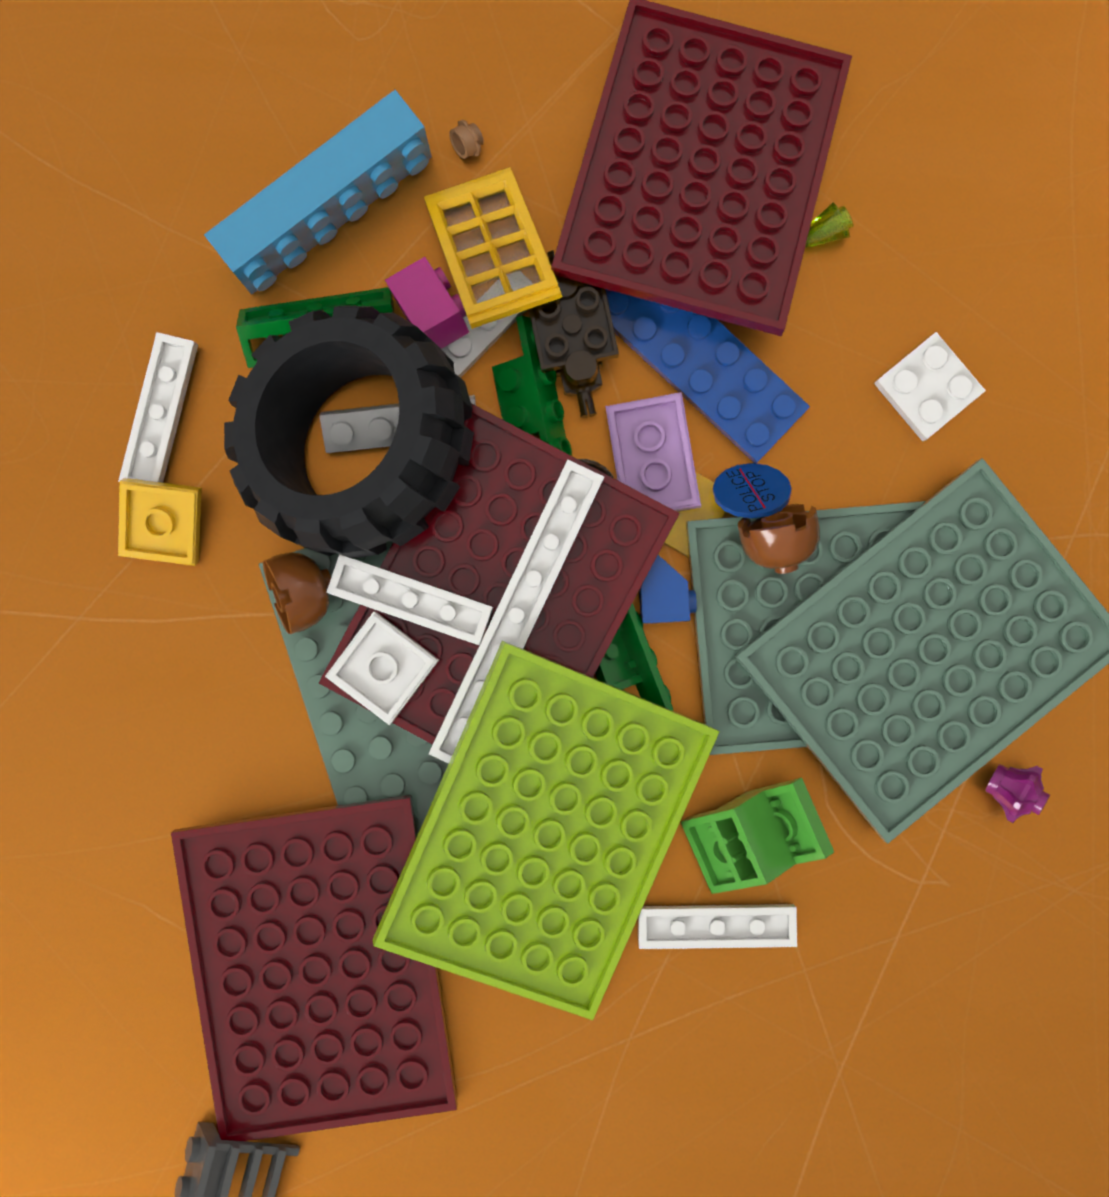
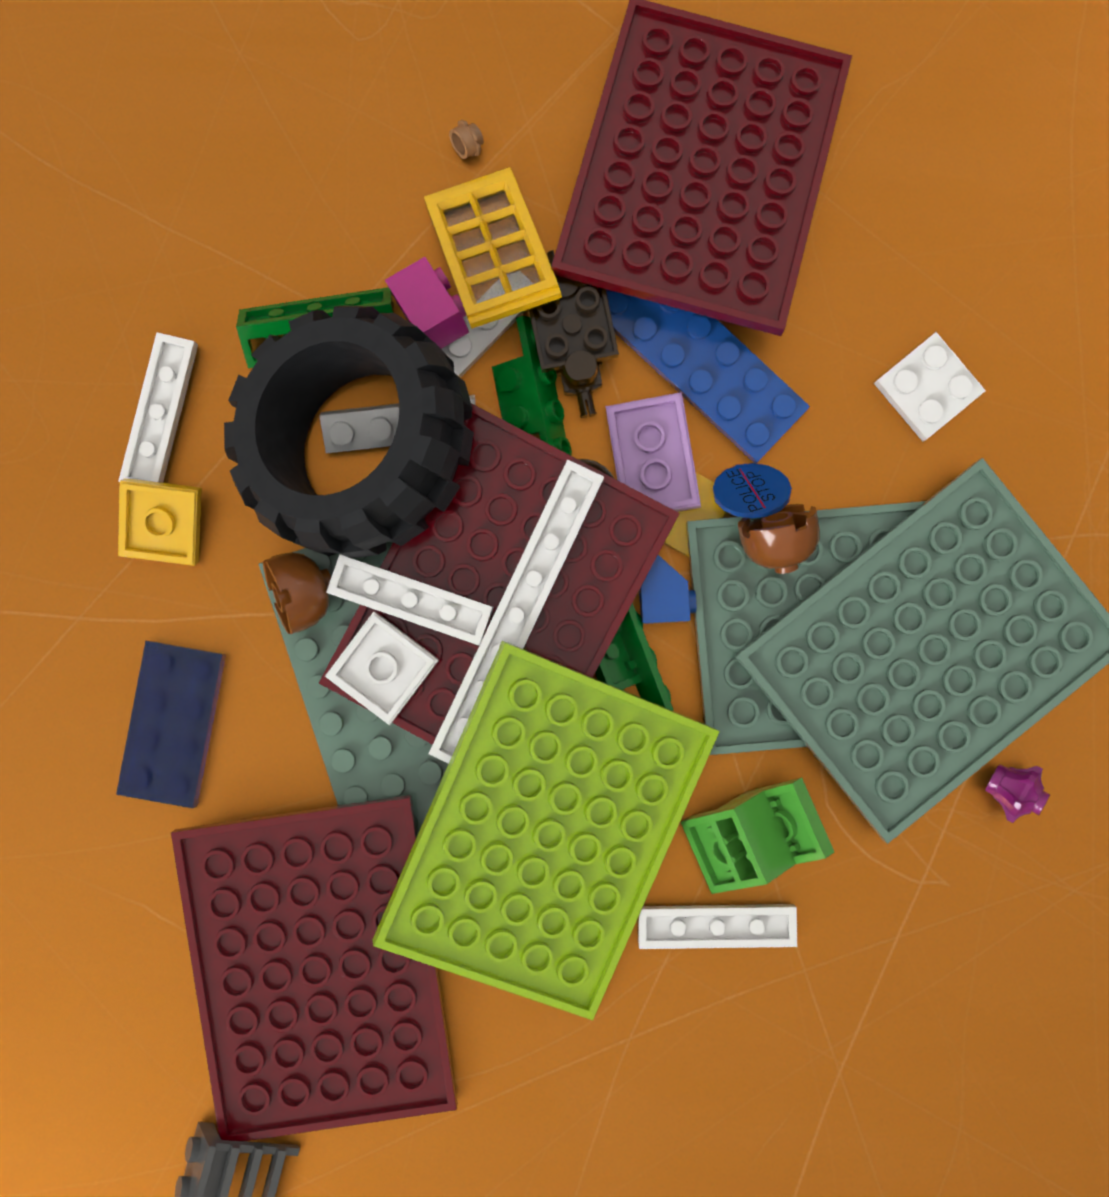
dark azure brick [204,90,432,295] -> none
clear neon green cone [805,202,854,248] -> none
none -> clear blue plate [116,641,226,808]

